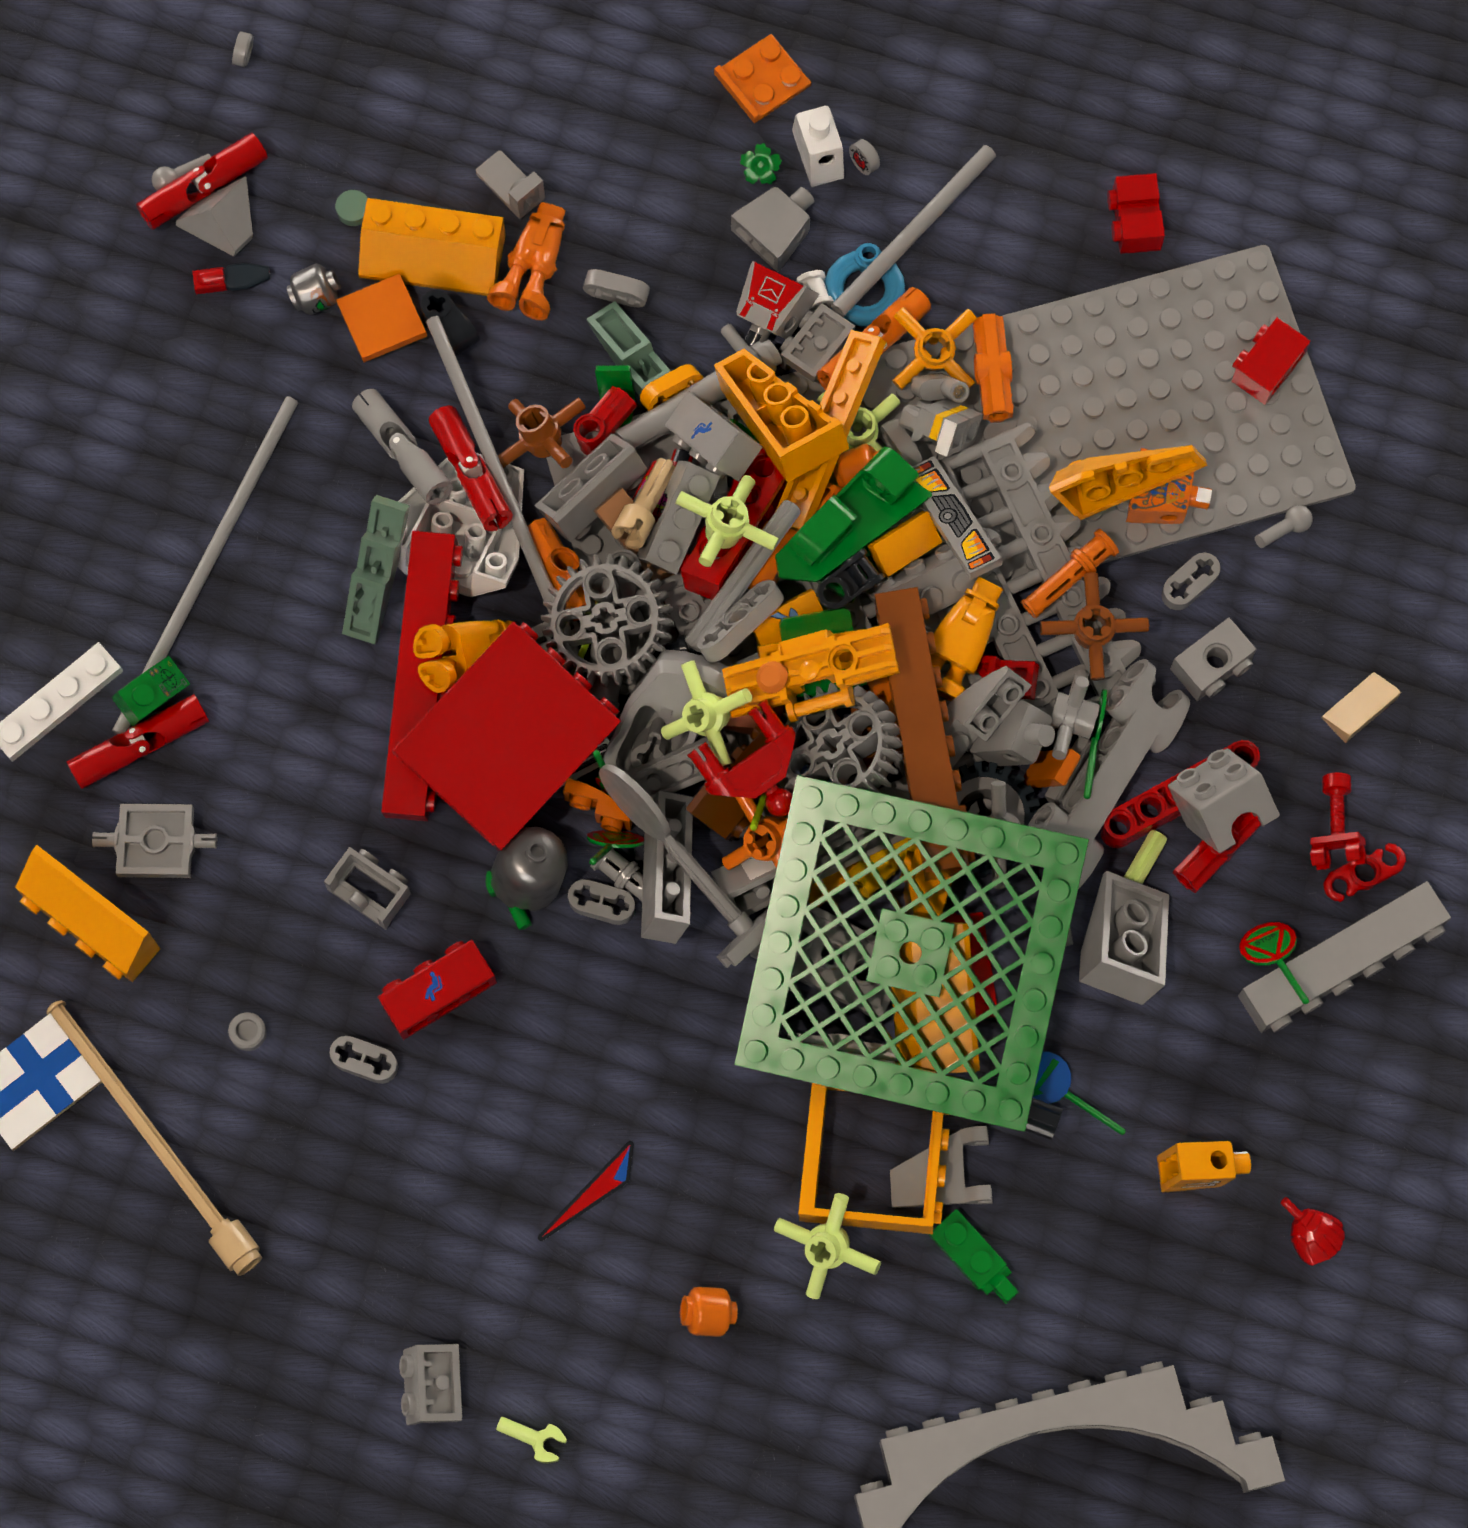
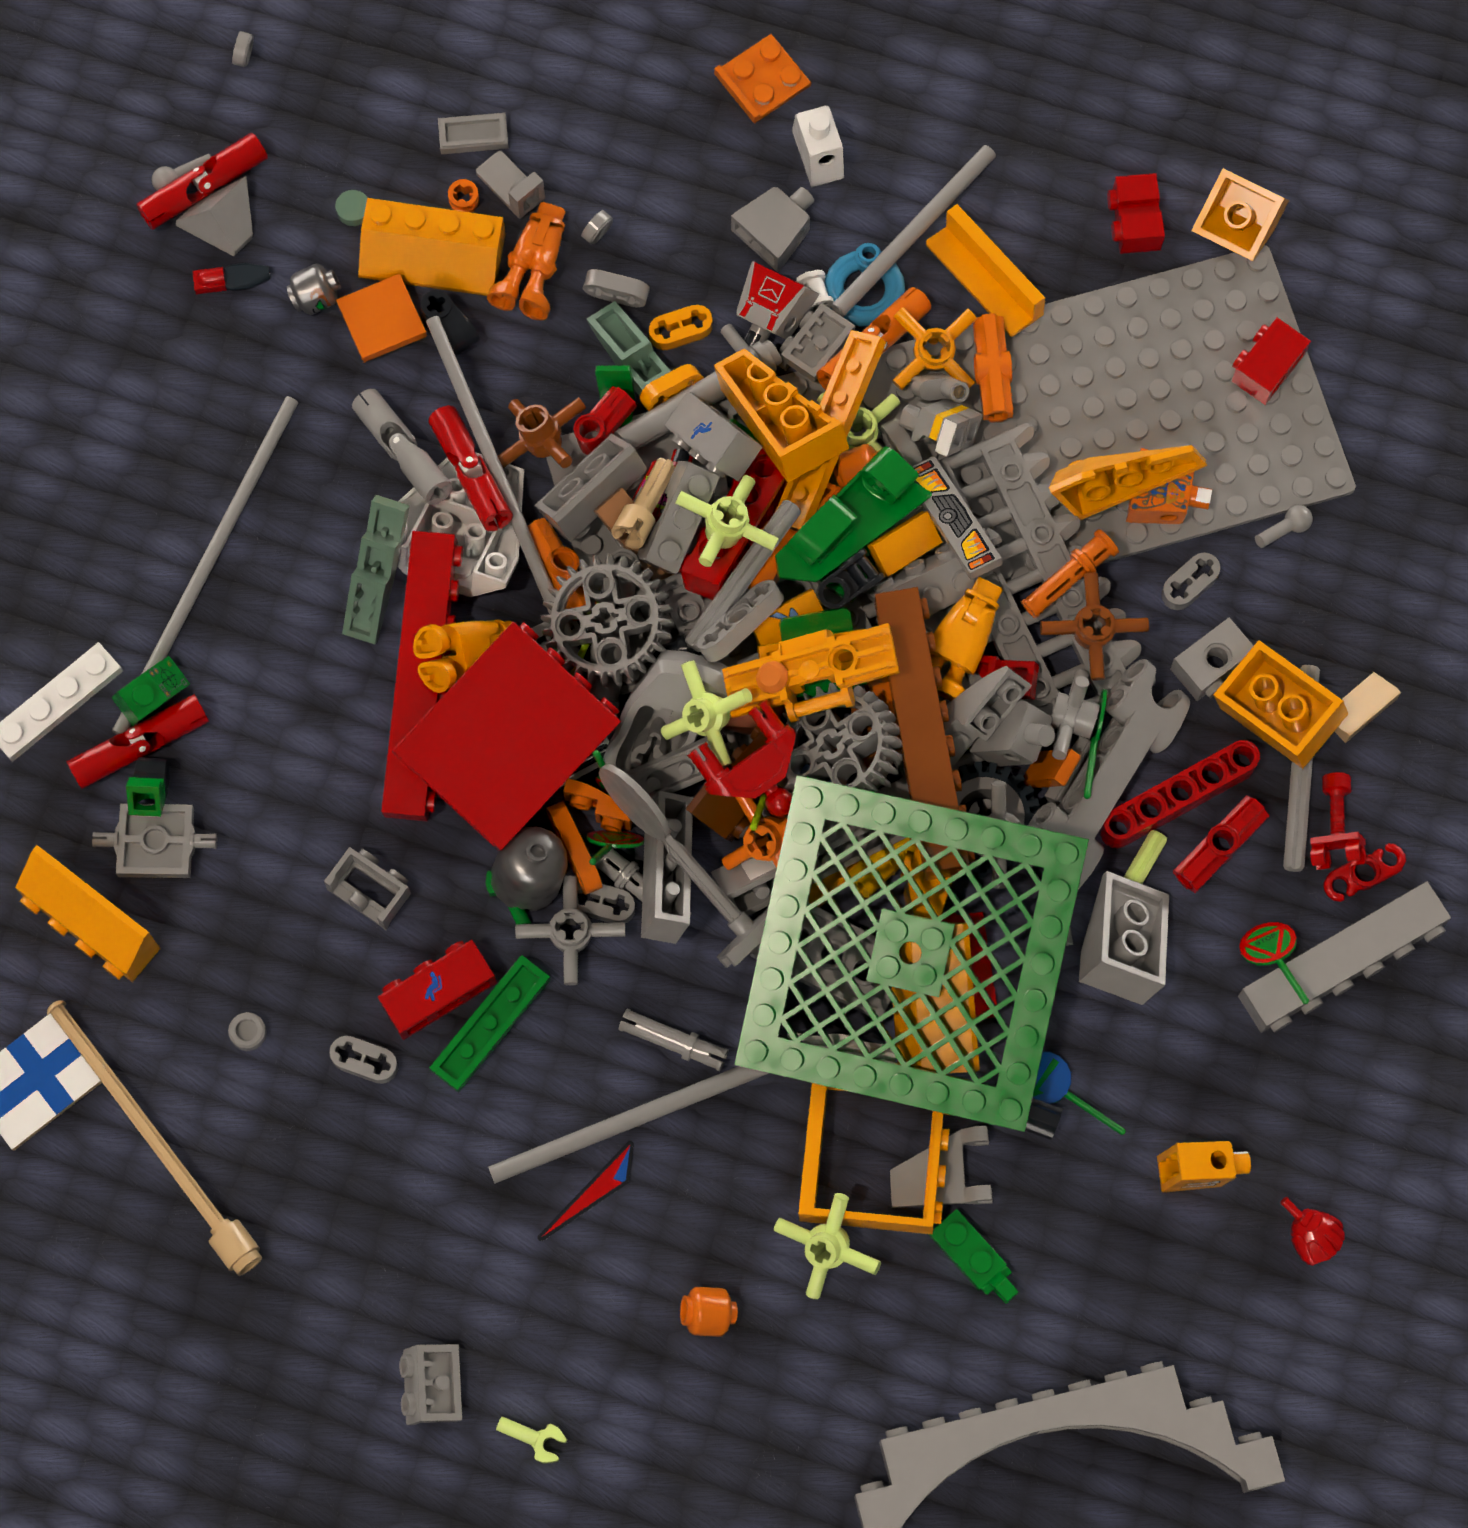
green plant [740,143,782,184] -> none
light grey tile [849,139,880,175] -> none
light grey piece [1168,748,1280,853] -> none
none -> green leg [126,757,170,817]
none -> green plate [429,955,551,1093]
none -> light grey tile [438,113,509,154]
none -> orange bush [448,179,479,213]
none -> light grey piece [488,1066,769,1184]
none -> light grey bar [515,876,625,986]
none -> orange beam [546,801,603,895]
none -> light grey tile [581,210,613,244]
none -> light grey pin [618,1008,729,1072]
none -> light orange beam [649,304,713,351]
none -> light orange panel [926,204,1045,337]
none -> light orange slope [1191,168,1289,261]
none -> light orange brick [1213,640,1348,769]
none -> light grey axle [1283,665,1320,872]

